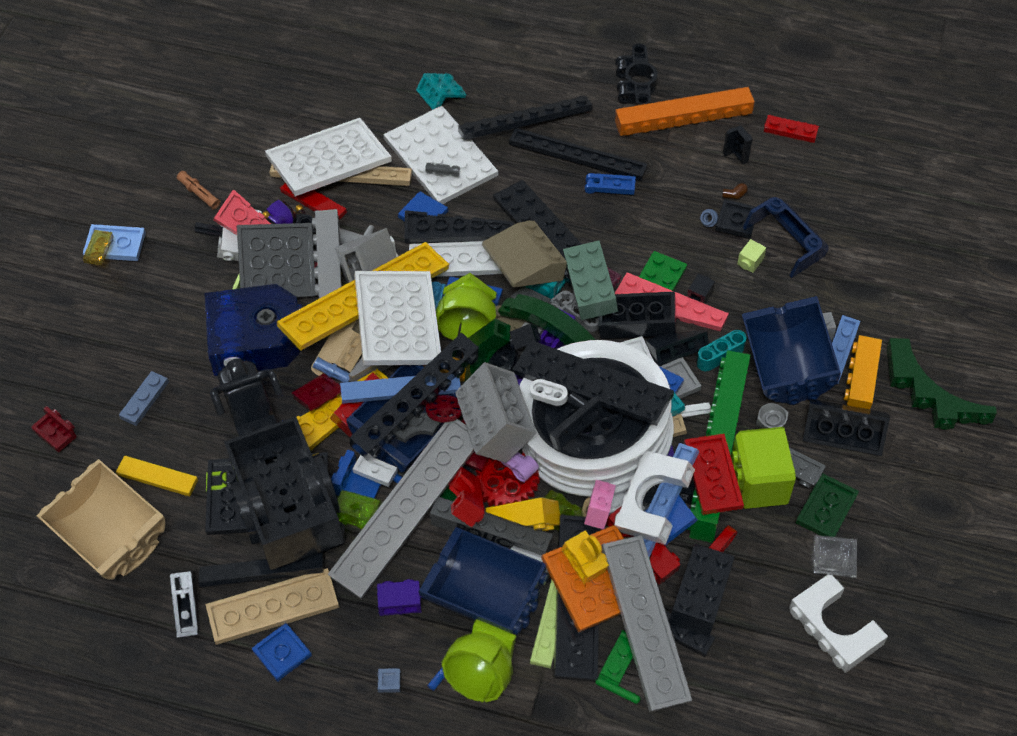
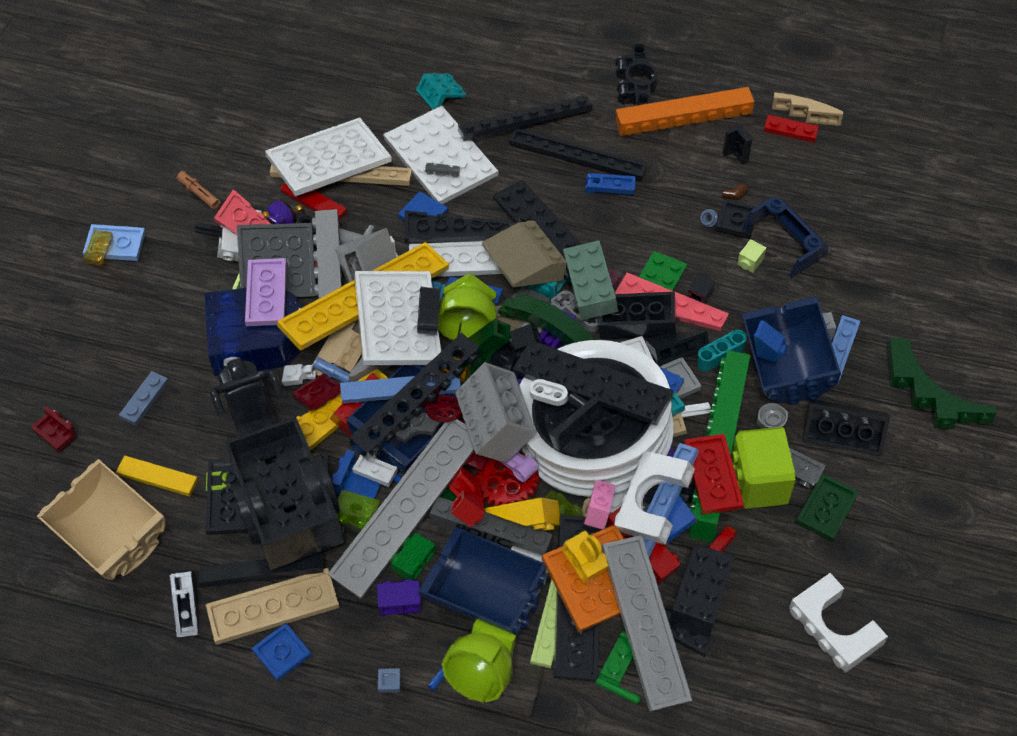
clear slope [811,535,857,578] -> none
light orange brick [843,335,882,409] -> none
none -> lavender plate [245,258,287,326]
none -> white plate [282,364,317,386]
none -> green brick [391,532,436,581]
none -> black beam [417,286,440,335]
none -> blue slope [754,320,787,363]
none -> tan slope [772,92,843,126]

